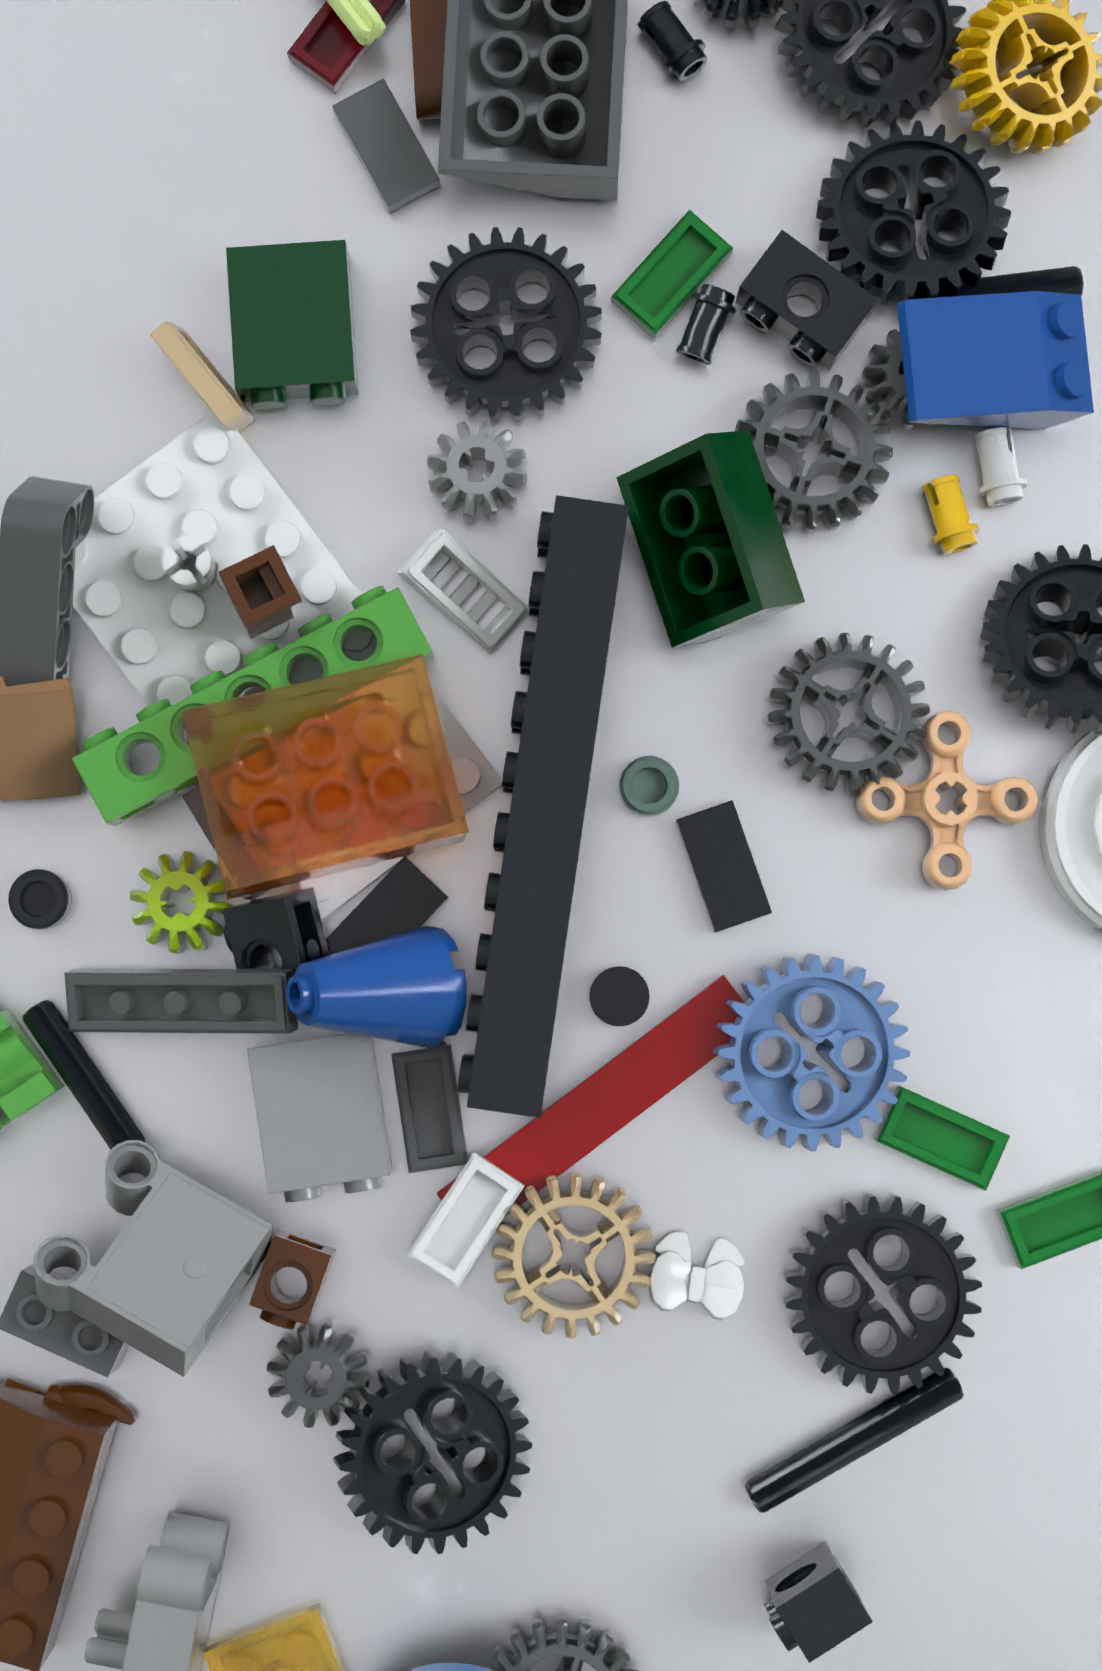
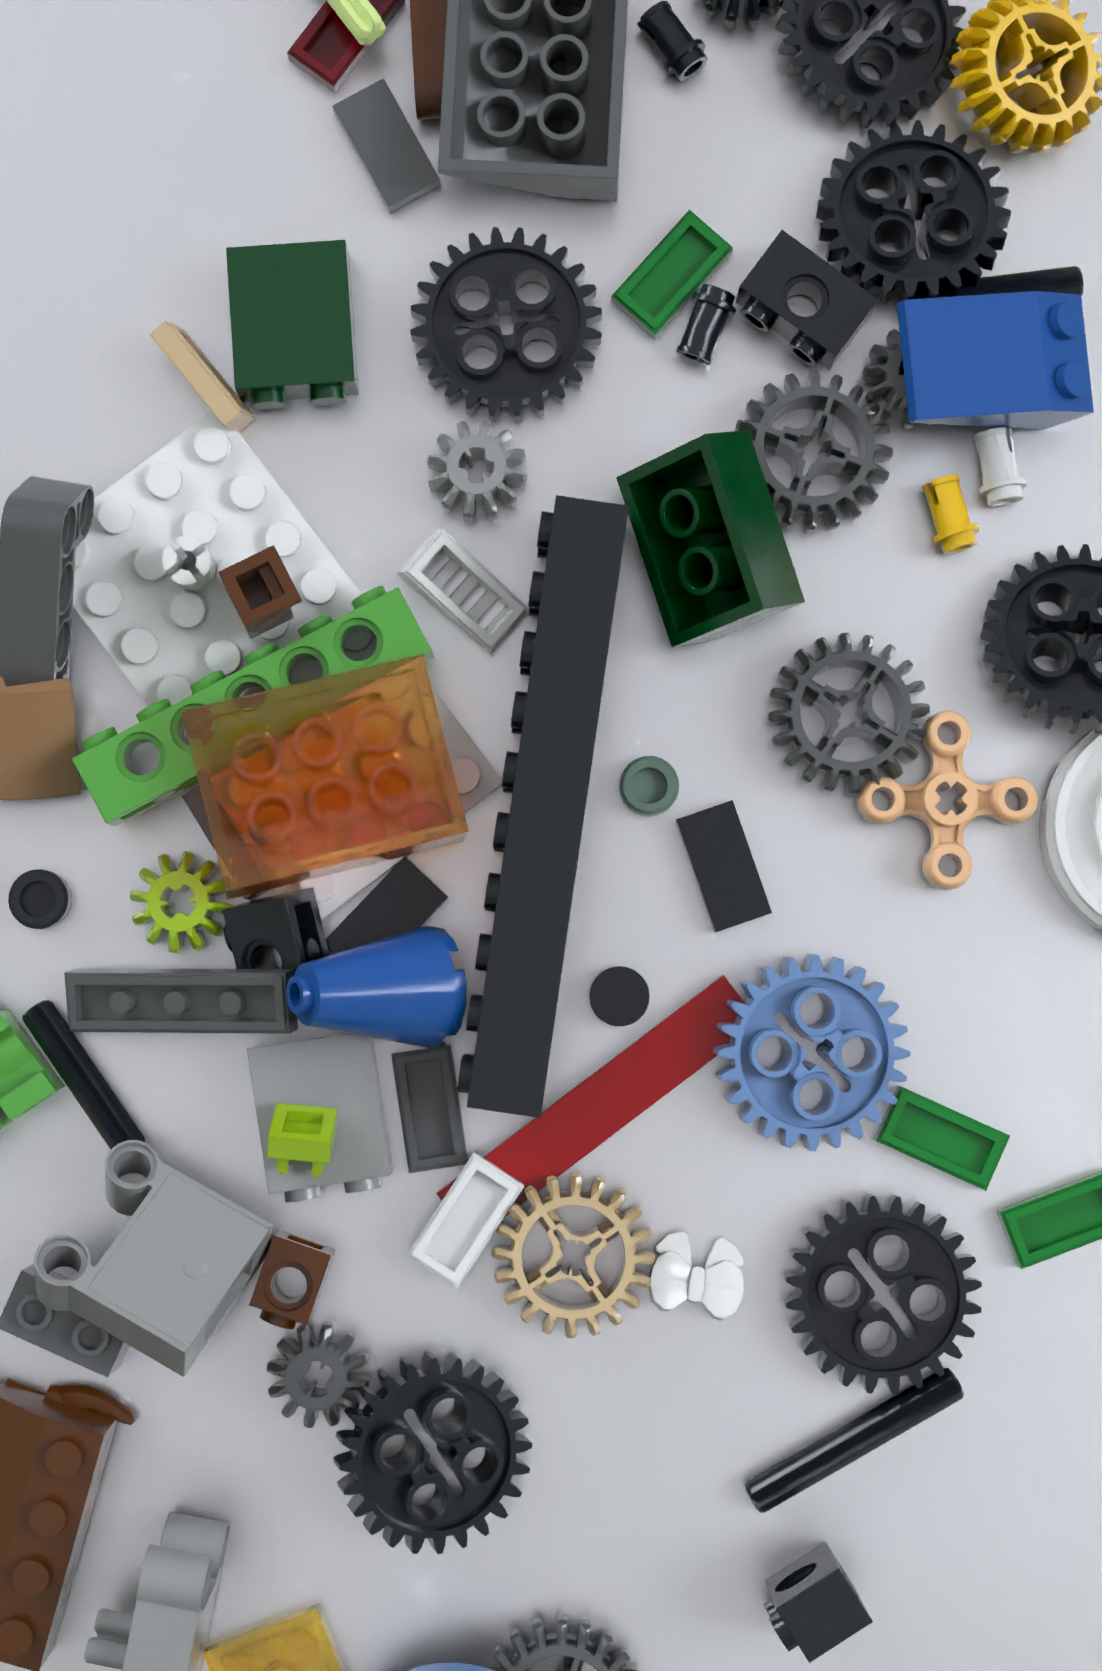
none -> lime tile [267,1103,338,1177]

